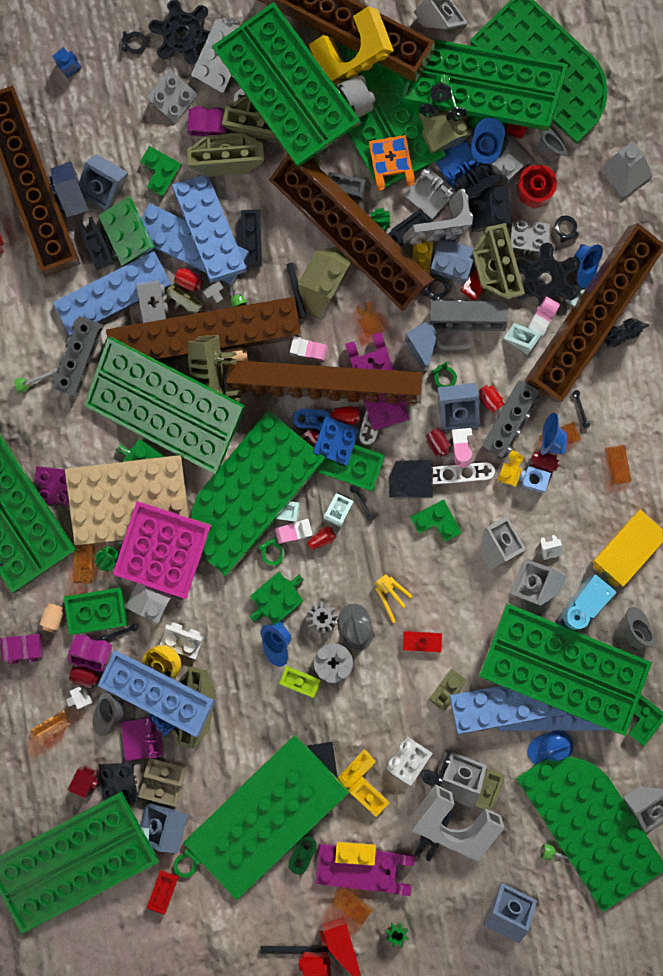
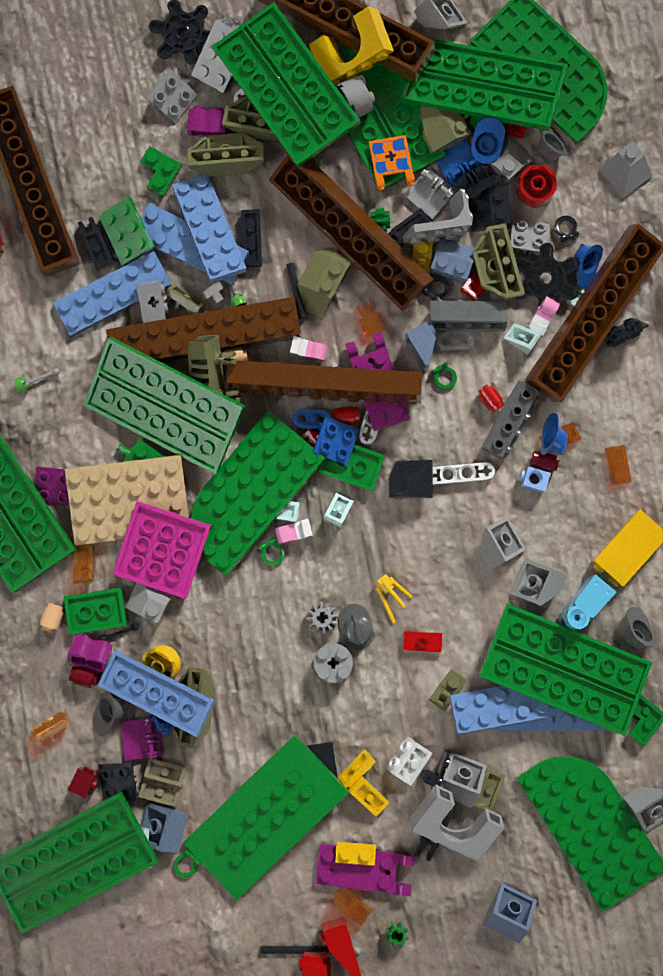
magenta brick [0,634,43,665] -> none
dark blue brick [49,161,88,218] -> none
blue brick [52,47,82,78] -> none
dark grey brick [52,316,104,396] -> none
white tile [66,686,92,709] -> none
sand blue slope [79,154,128,210] -> none
green gear [94,546,119,572] -> none
black piece [122,31,147,54] -> none
red plate [146,870,179,915] -> none
white bracket [160,622,204,659] -> none
red brick [174,268,204,293] -> none
green plate [249,571,304,624] -> none
blue piece [260,622,291,667] -> none
lime plate [279,666,321,698] -> none
dark green plate [289,835,316,874] -> none
red cone [307,525,337,551] -> none
dark grey plate [328,172,366,199] -> none
black hinge [350,486,375,521] -> none
green plate [410,499,462,542] -> none
black plant [419,74,467,121] -> none
dark red brick [425,428,451,457] -> none
sand blue slope [437,383,480,432] -> none
leg [451,428,472,468] -> none
yellow plate [497,450,524,487] -> none
blue piece [528,730,574,764] -> none
bright green hinge [540,844,568,860] -> none
white tile [541,535,562,560] -> none
black hinge [572,390,590,428] -> none

